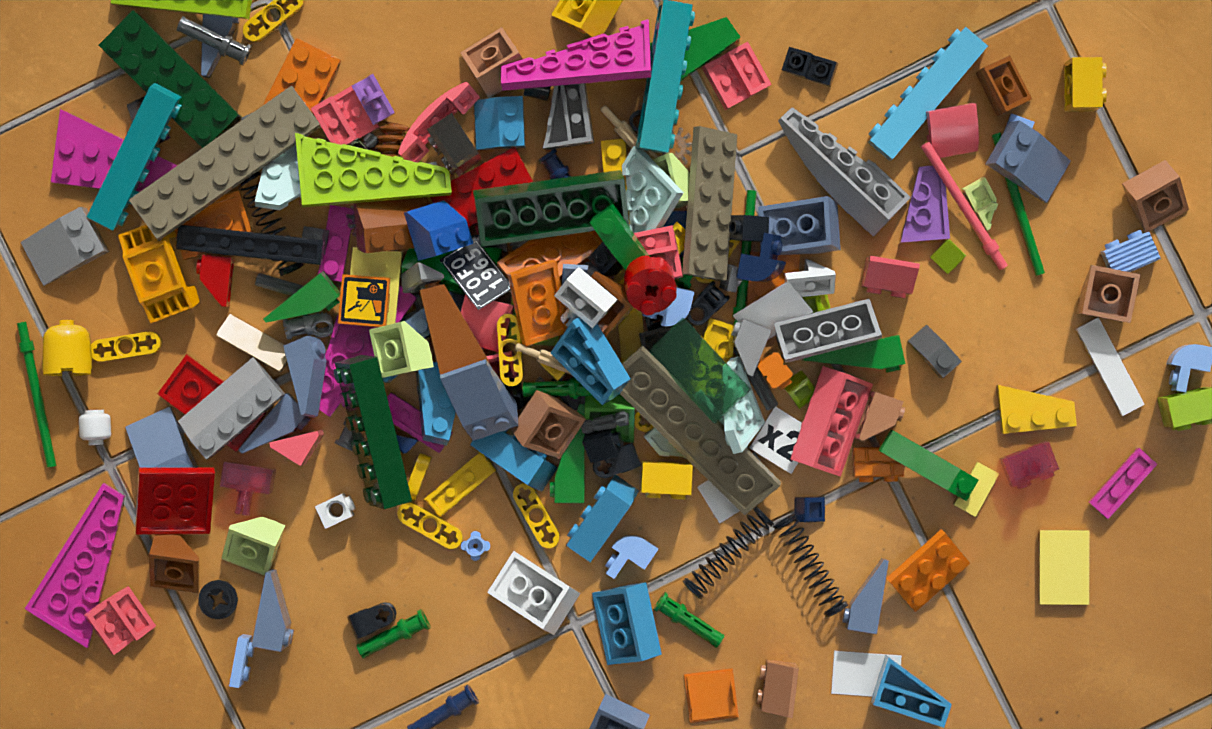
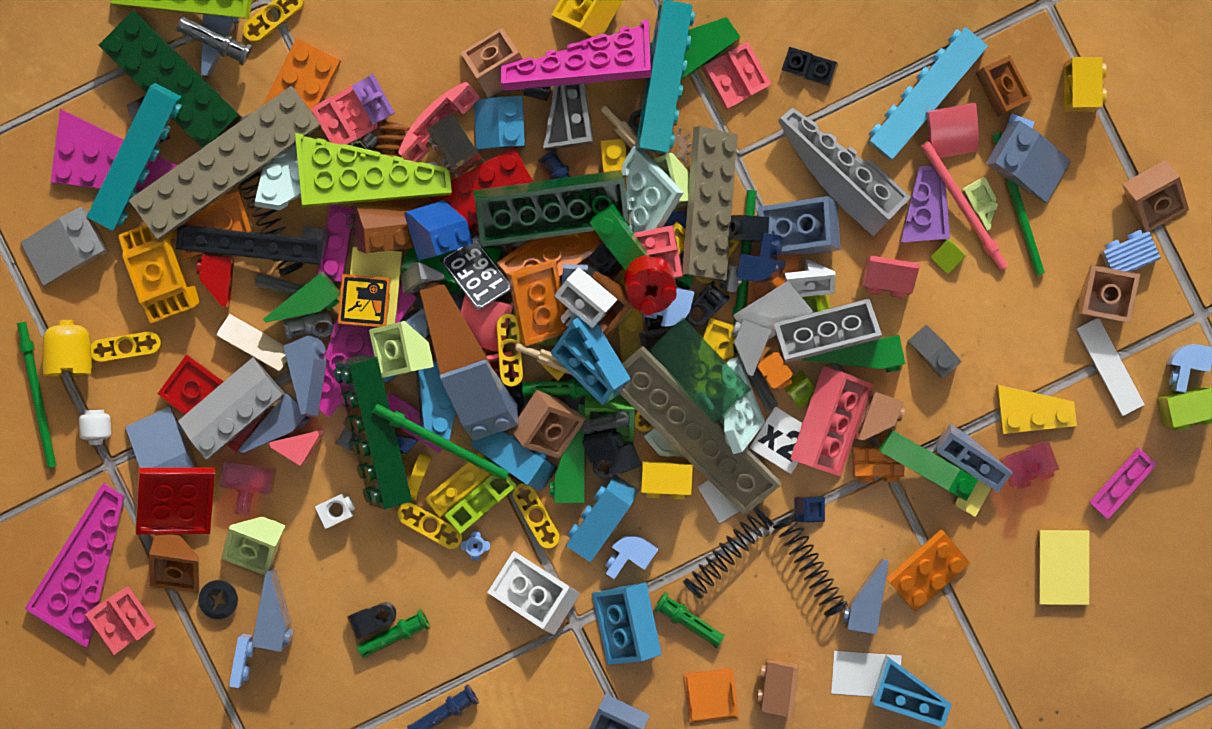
none -> green bar [372,403,509,480]
none -> lime arch [445,467,518,534]
none -> sand blue slope [936,424,1012,492]

